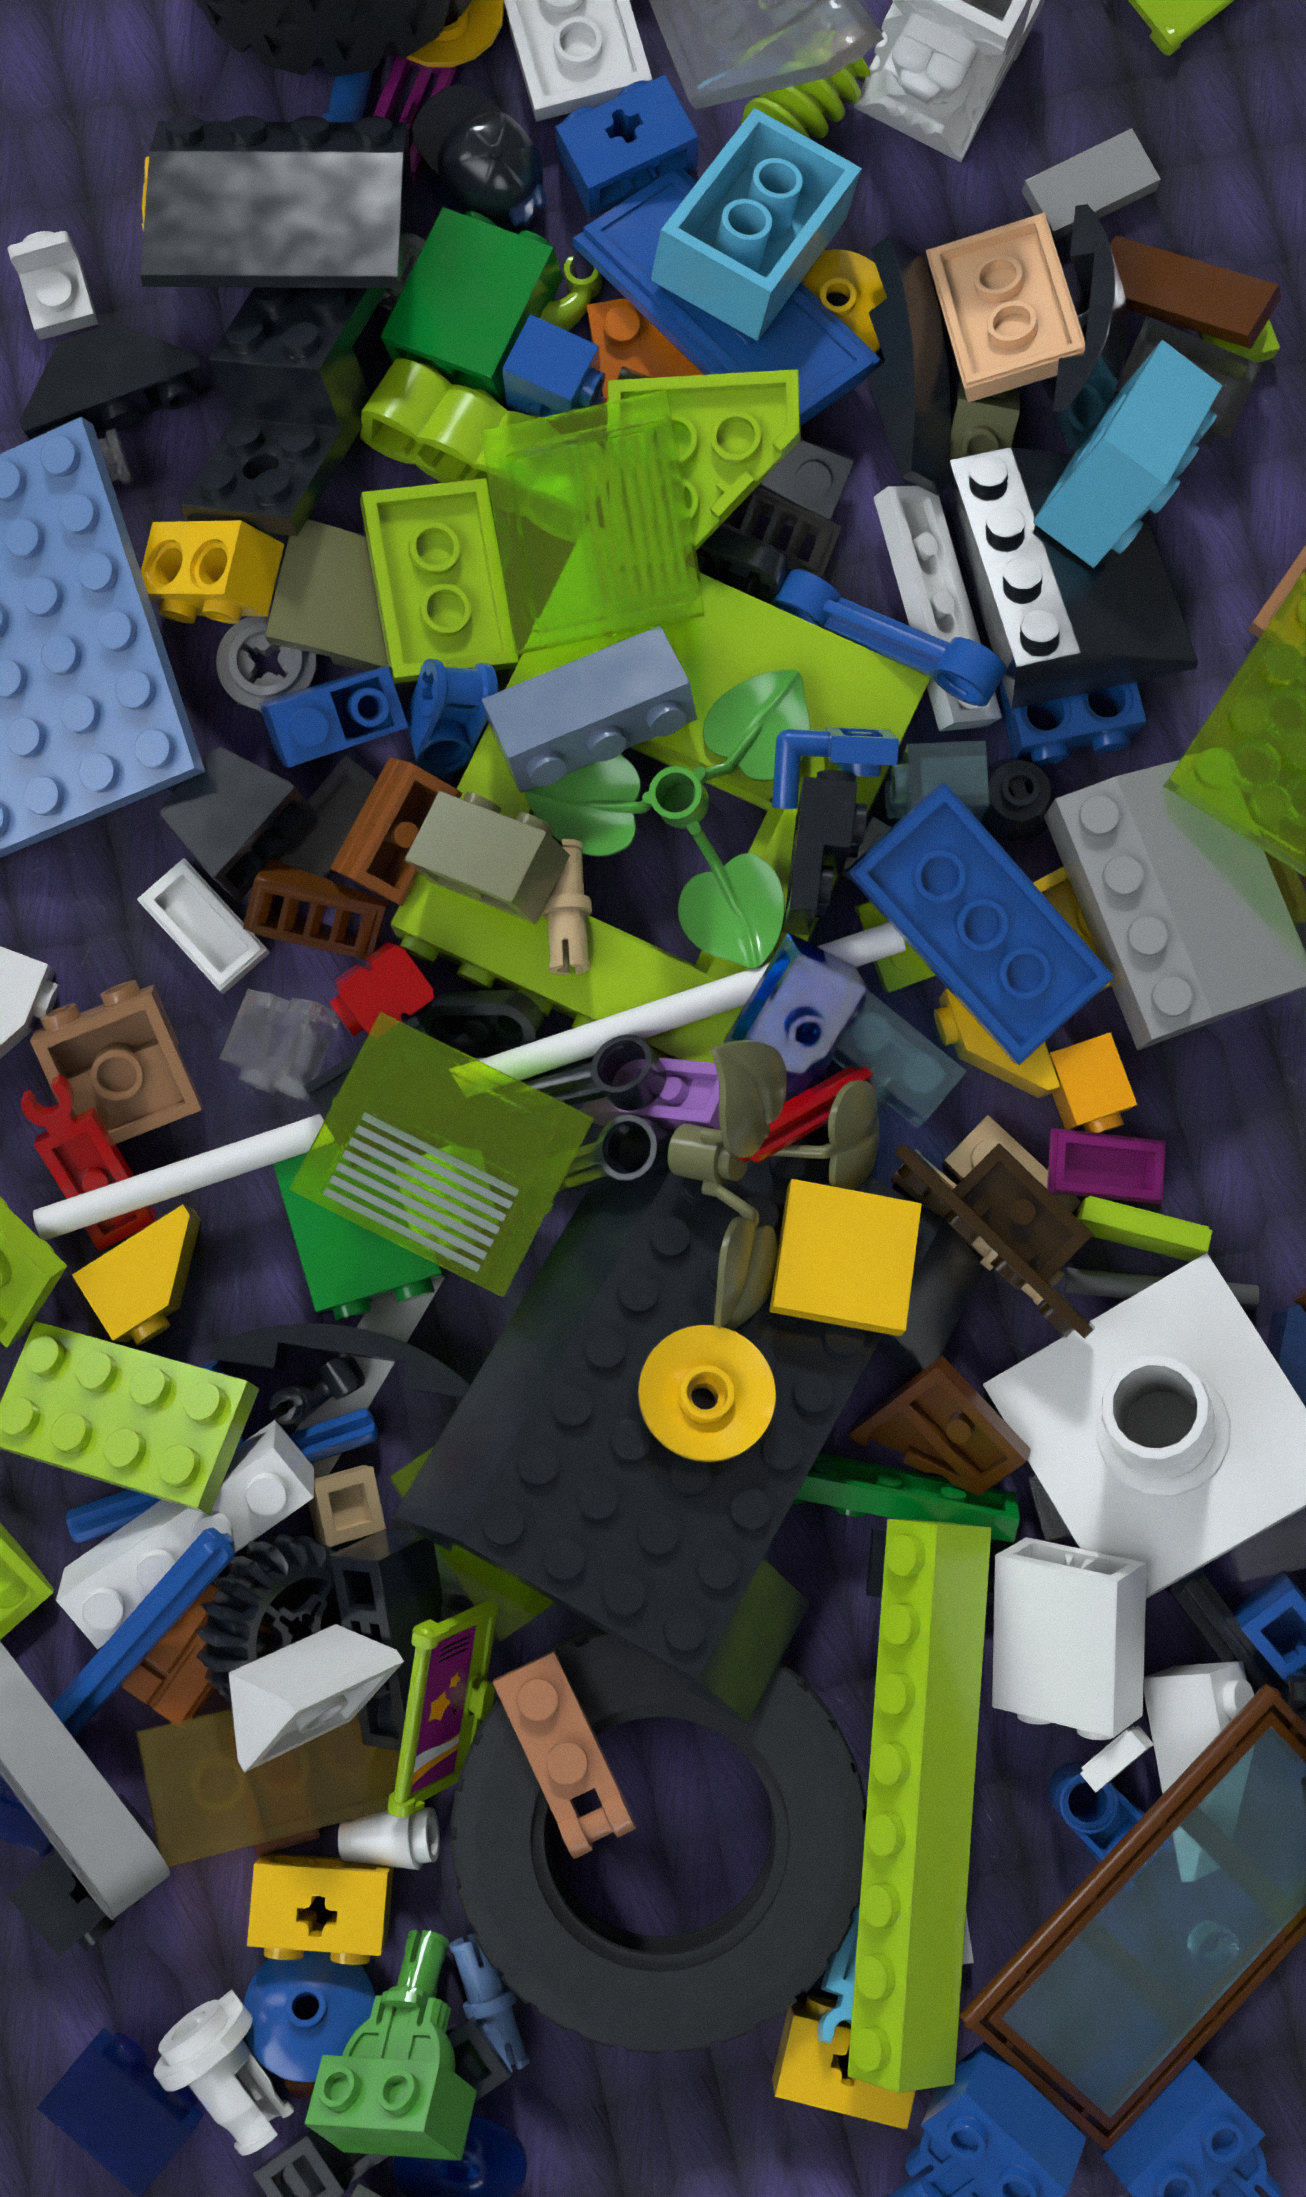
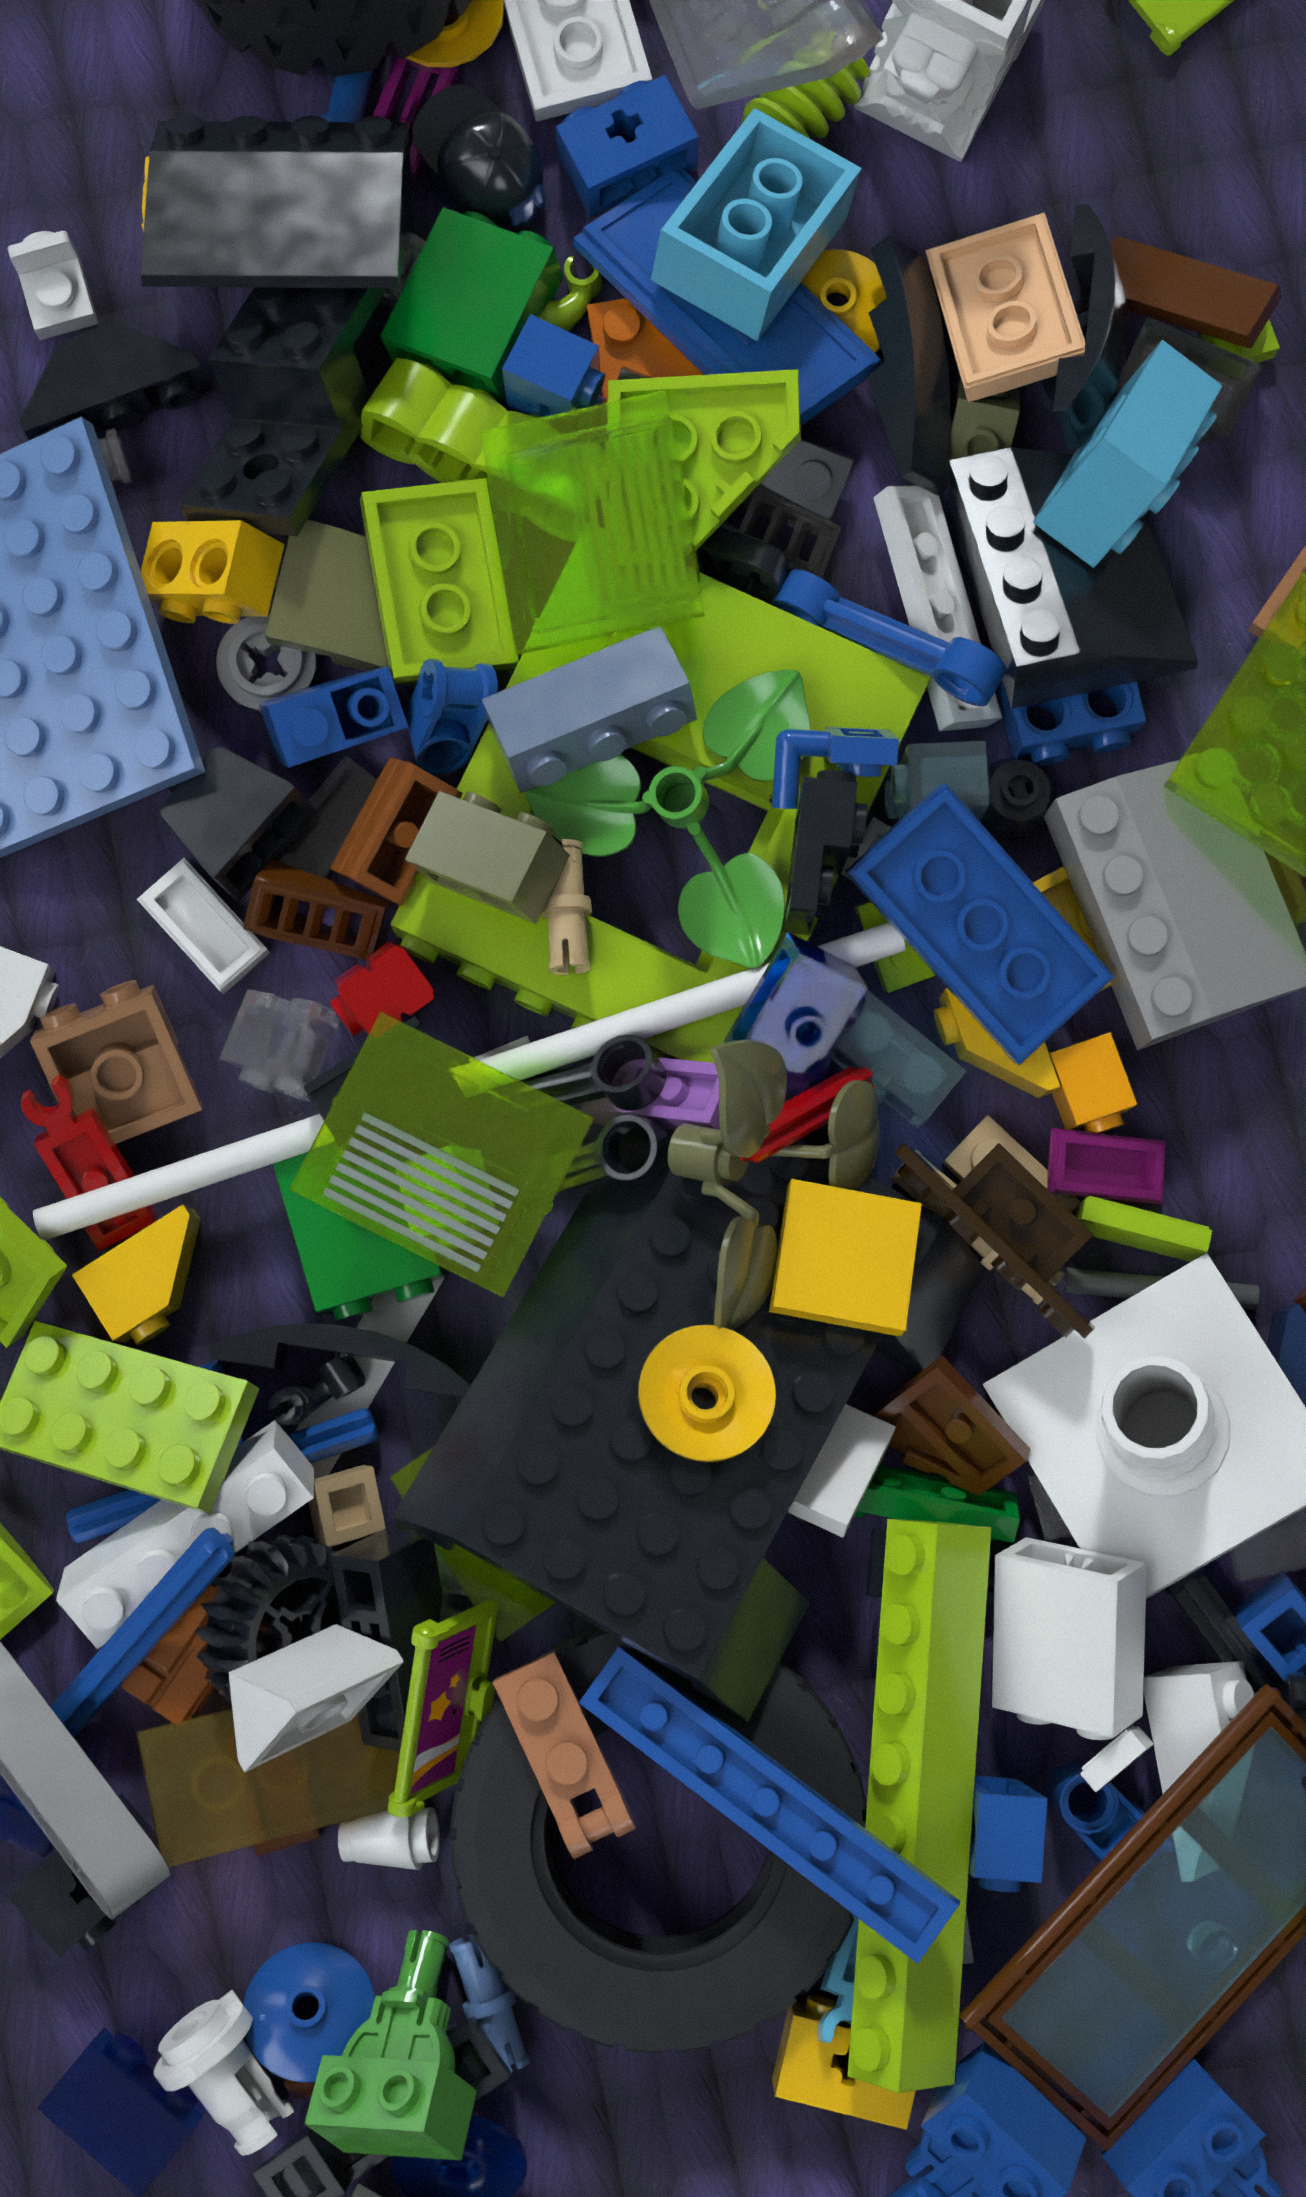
yellow brick [247,1853,394,1965] -> none
black plate [419,990,544,1058] -> none
light grey tile [1022,128,1161,241] -> none
none -> blue plate [579,1645,960,1964]
none -> white tile [788,1404,896,1538]
none -> blue brick [968,1775,1047,1892]

